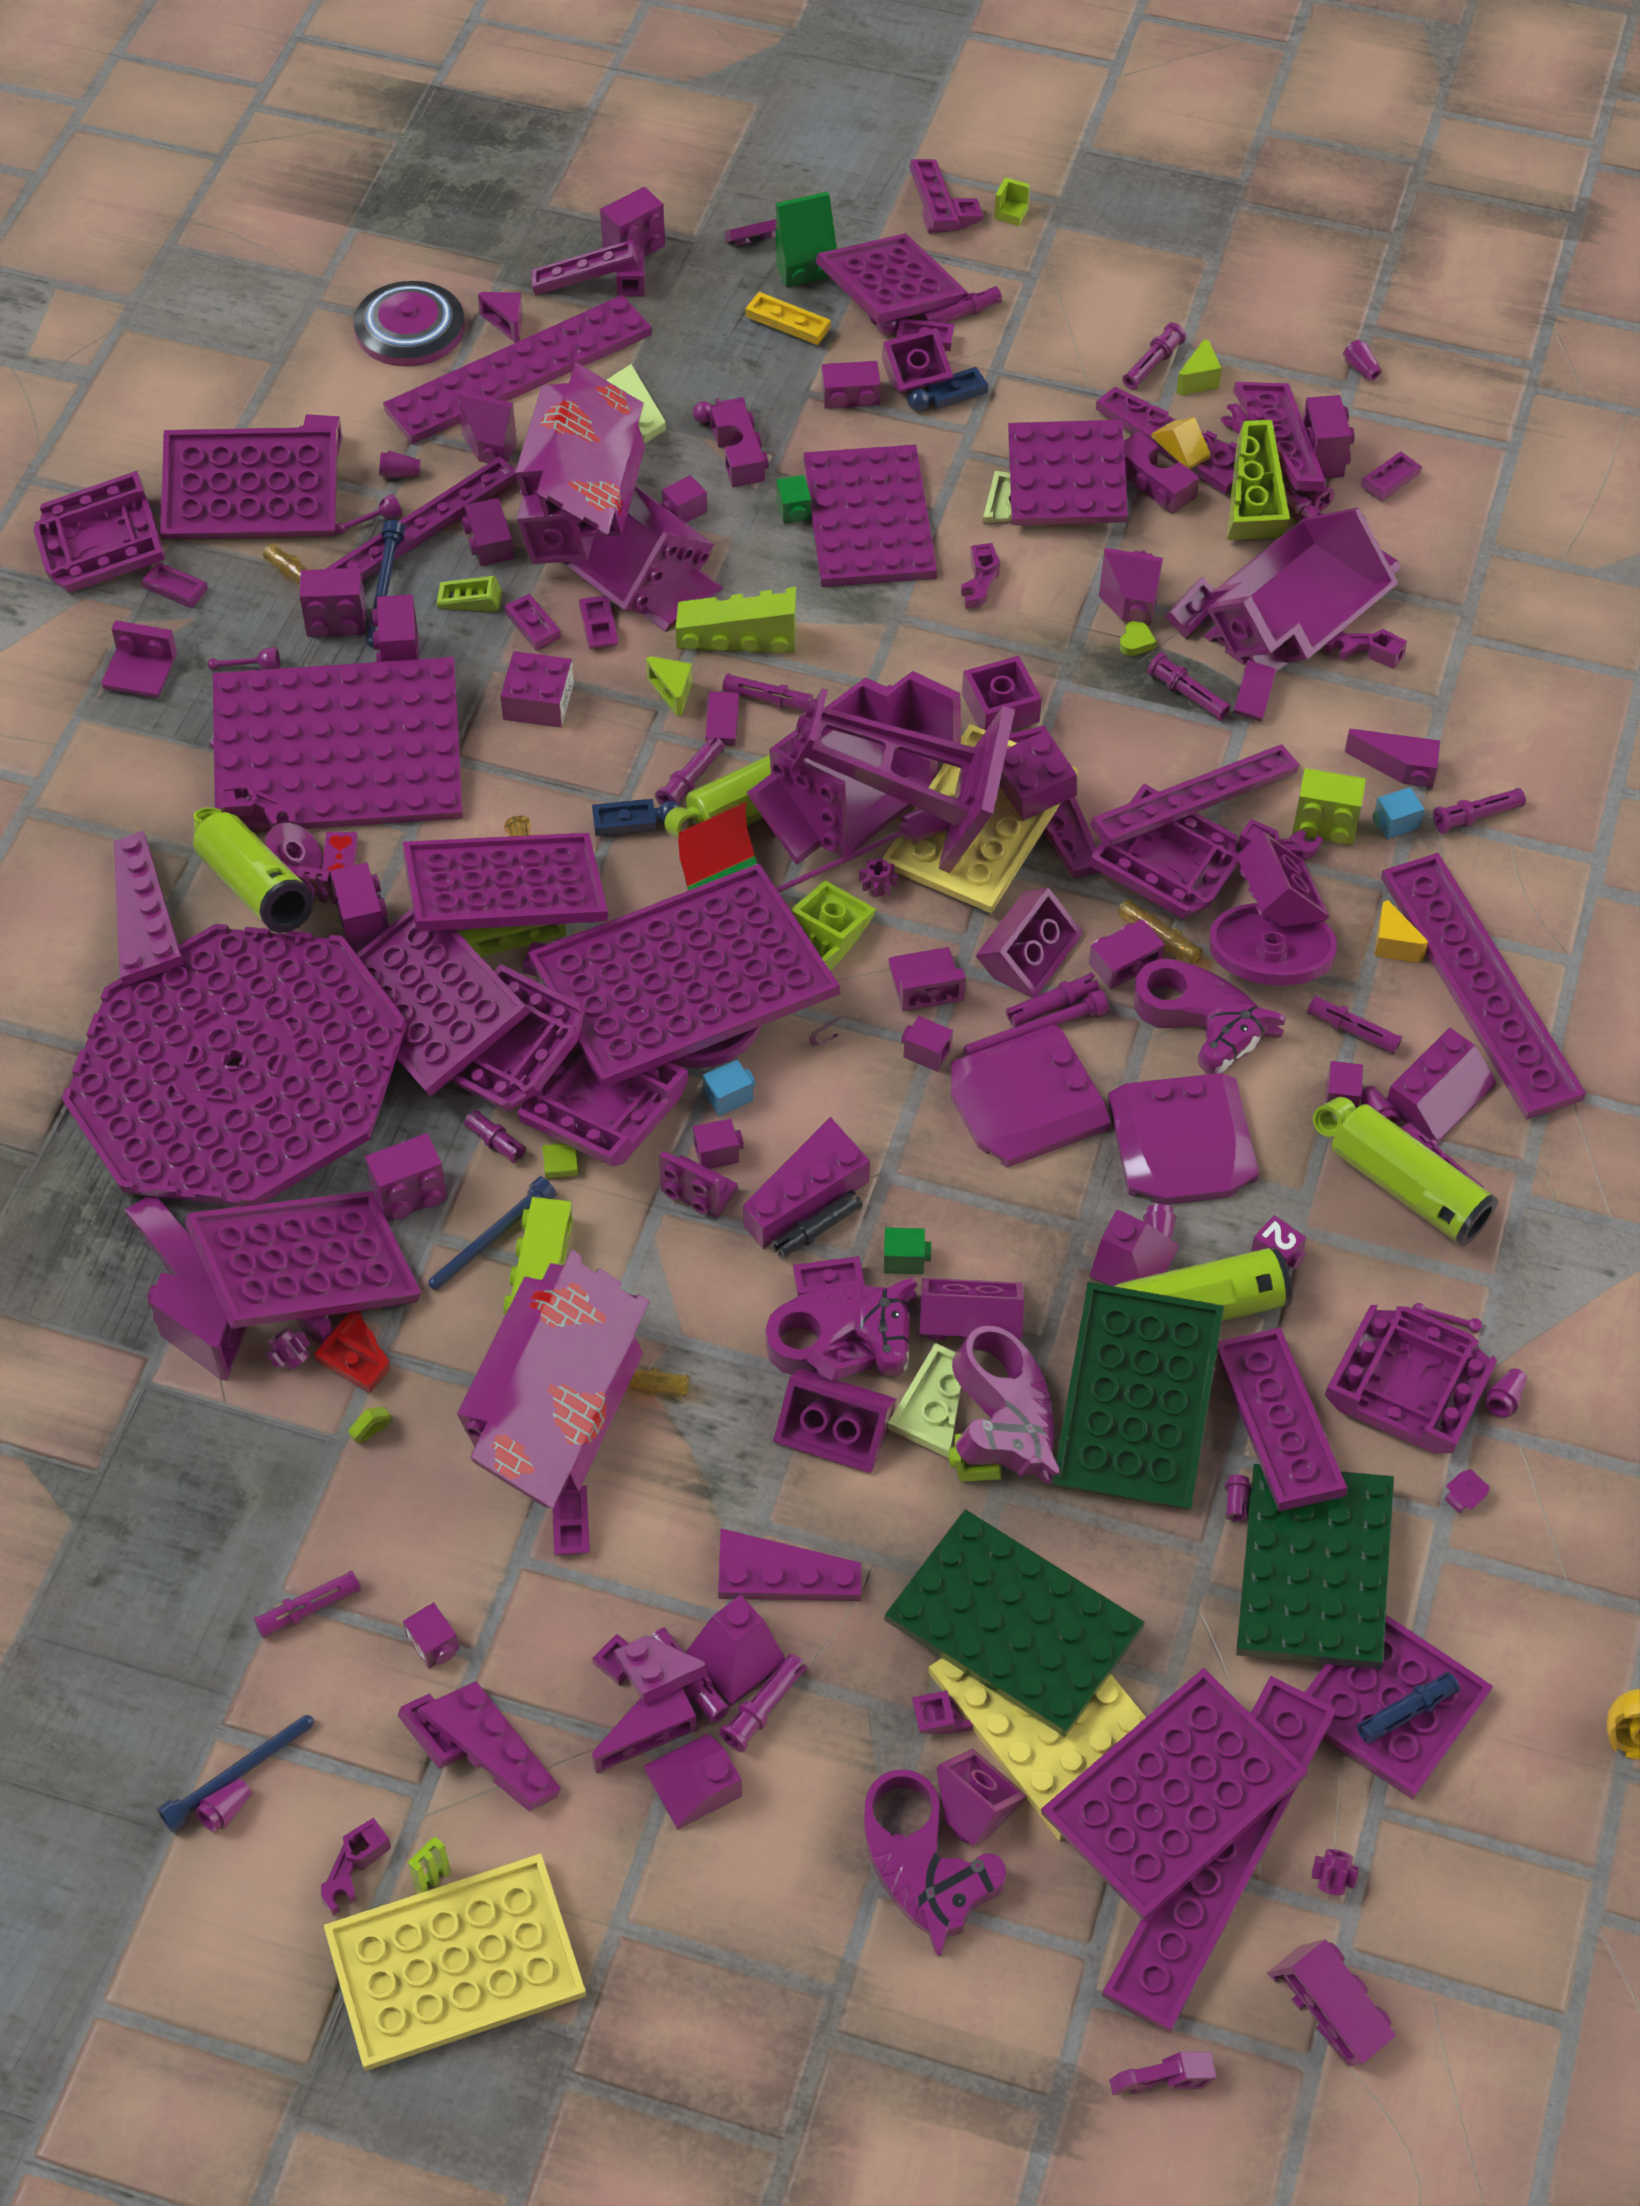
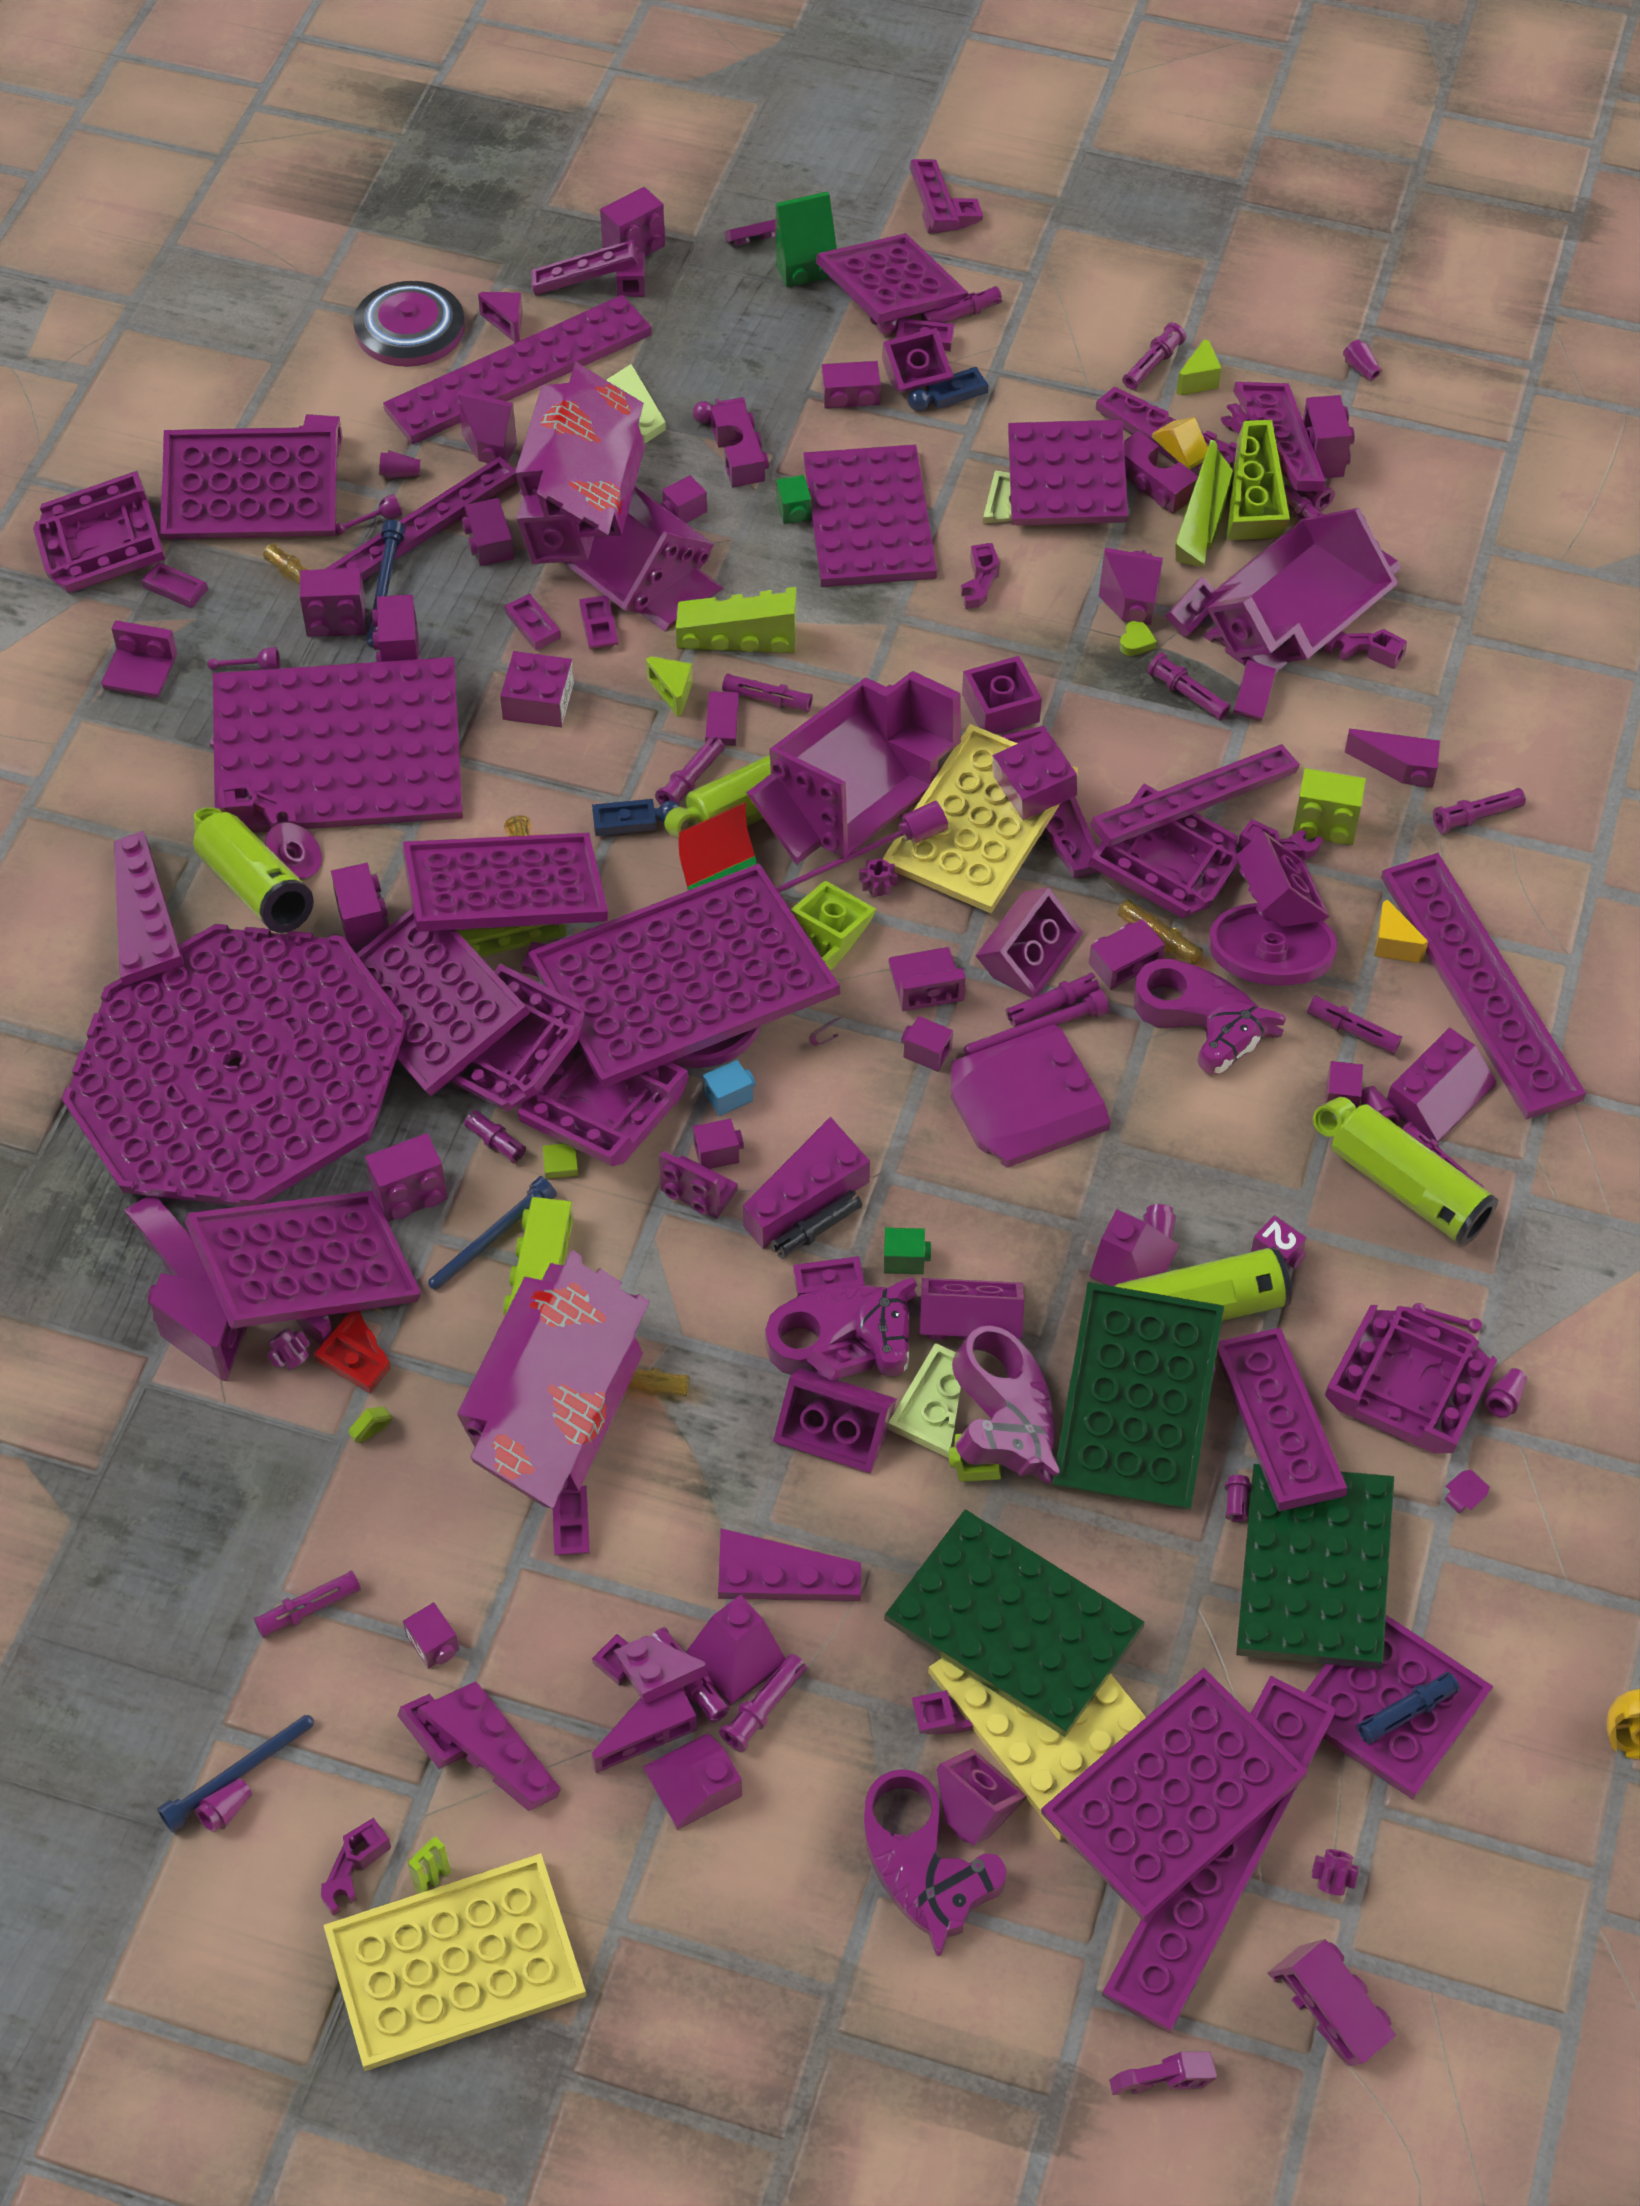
magenta tile [297,866,337,905] -> none
magenta tile [321,832,358,888] -> none
lime slope [436,576,502,612] -> none
yellow plate [745,292,831,345] -> none
magenta piece [789,688,1015,873] -> none
lime panel [994,177,1030,226] -> none
magenta wedge [1108,1073,1259,1205] -> none
magenta plate [1361,451,1422,501] -> none
dark azure brick [1372,787,1425,839] -> none
none -> lime wedge [1175,440,1233,567]

